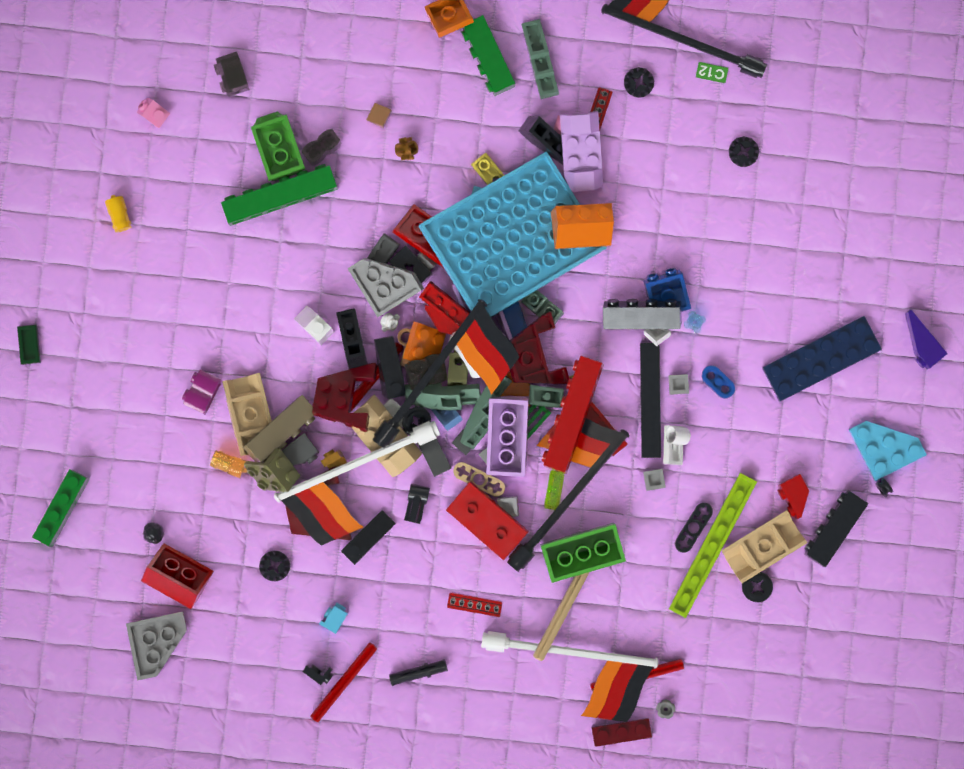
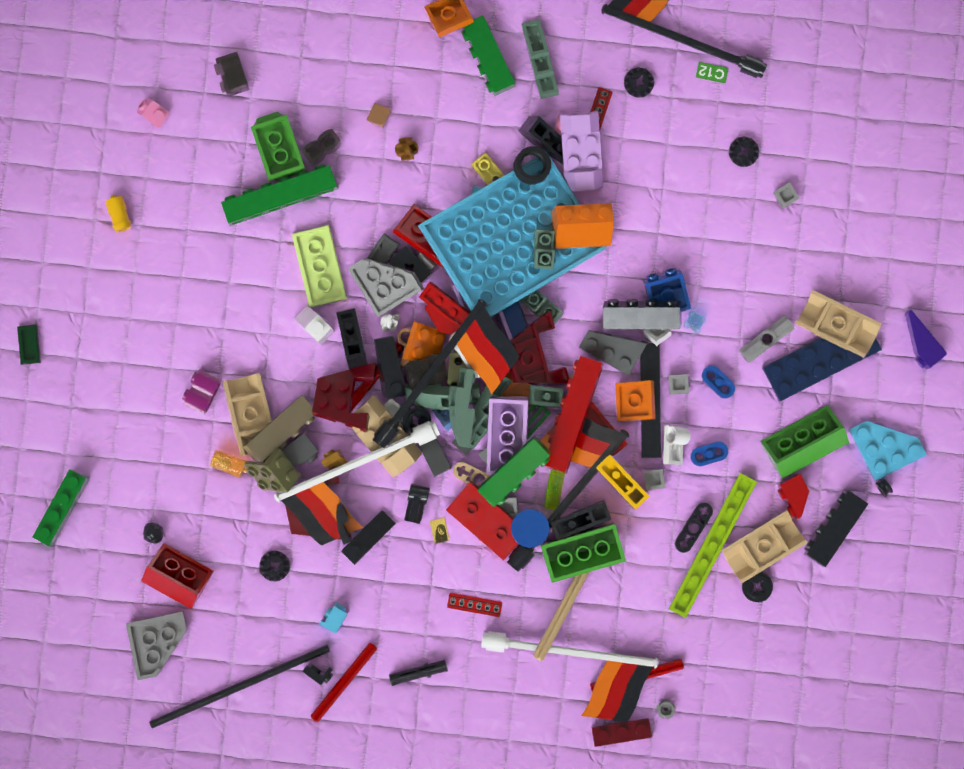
none -> black piece [149,645,330,729]
none -> yellowish green tile [292,225,347,308]
none -> black slope [336,502,352,545]
none -> clear yellow sticker [430,518,449,544]
none -> sand green slope [449,368,476,448]
none -> green brick [477,435,551,507]
none -> blue tile [511,509,550,548]
none -> black tyre [513,146,551,185]
none -> sand green slope [533,229,555,269]
none -> black slope [550,500,611,540]
none -> dark grey wing [579,330,648,376]
none -> yellow slope [596,454,650,510]
none -> orange plate [615,380,655,422]
none -> blue plate [690,442,728,467]
none -> light grey piece [739,315,795,363]
none -> bright green slope [760,405,850,479]
none -> light grey plate [773,182,800,209]
none -> tan piece [795,290,882,358]

